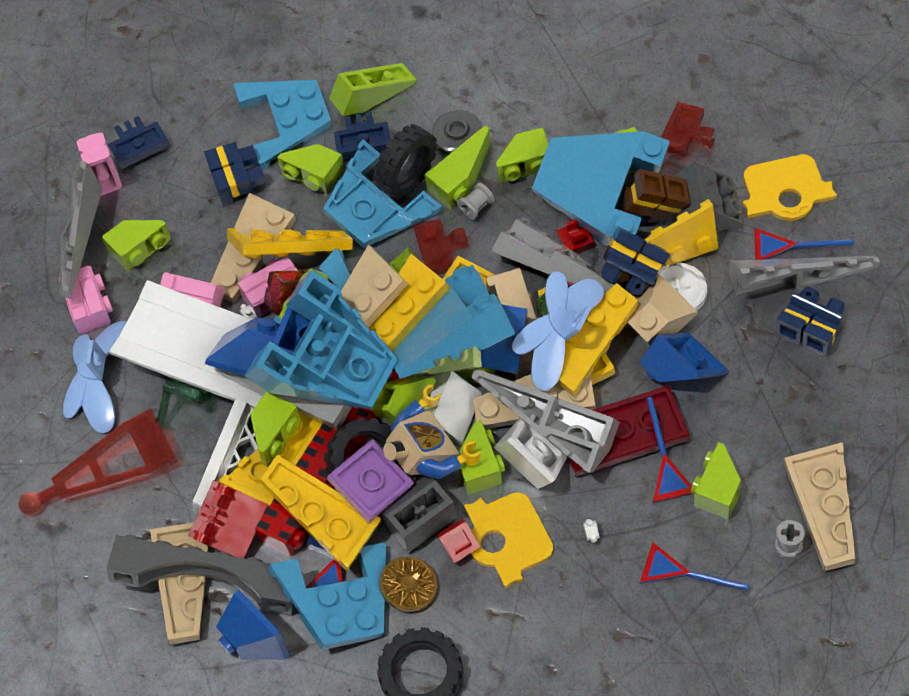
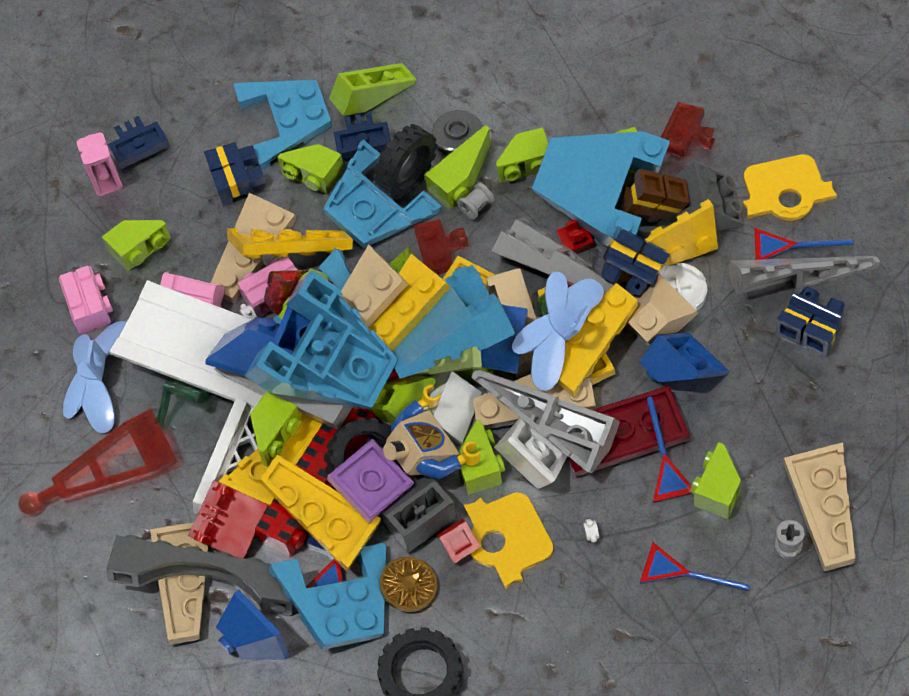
light grey wedge [60,161,103,299] -> none

